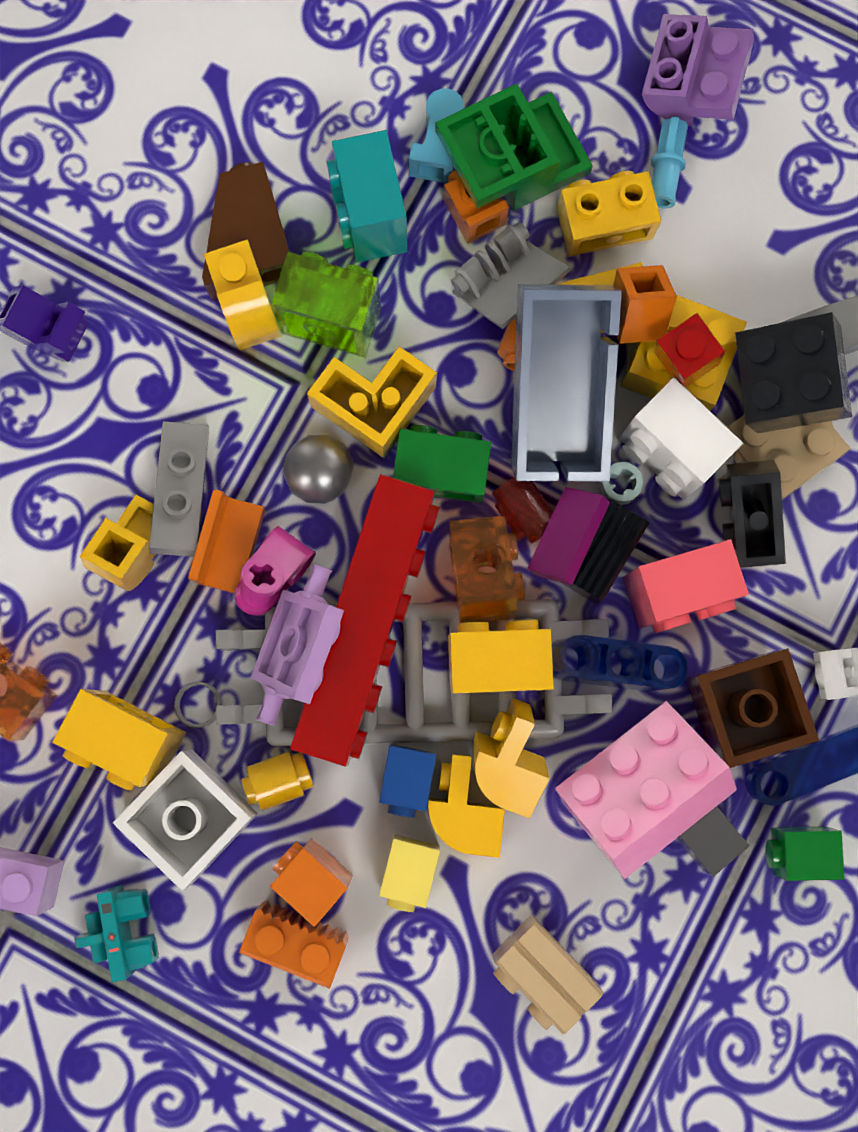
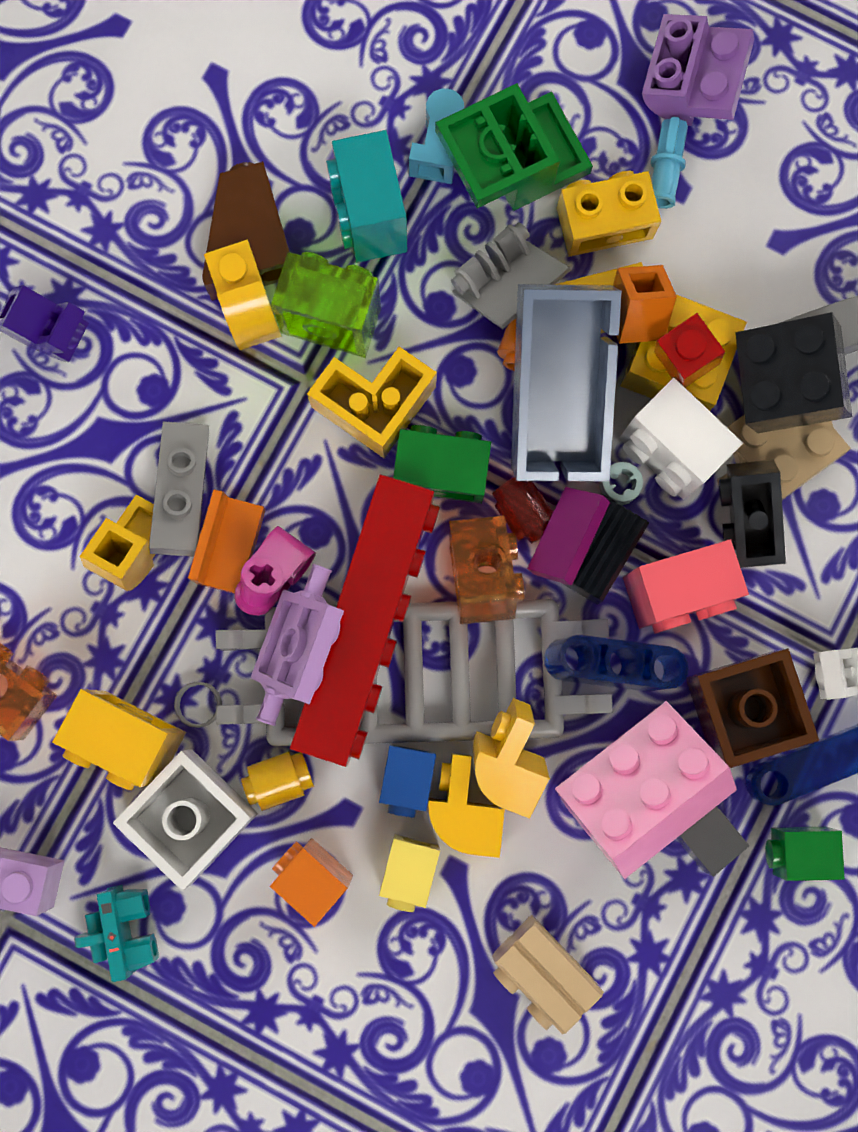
orange brick [239,900,349,989] -> none
flat silver hair [283,435,354,504] -> none
orange brick [443,170,509,244] -> none
yellow brick [448,620,554,693] -> none

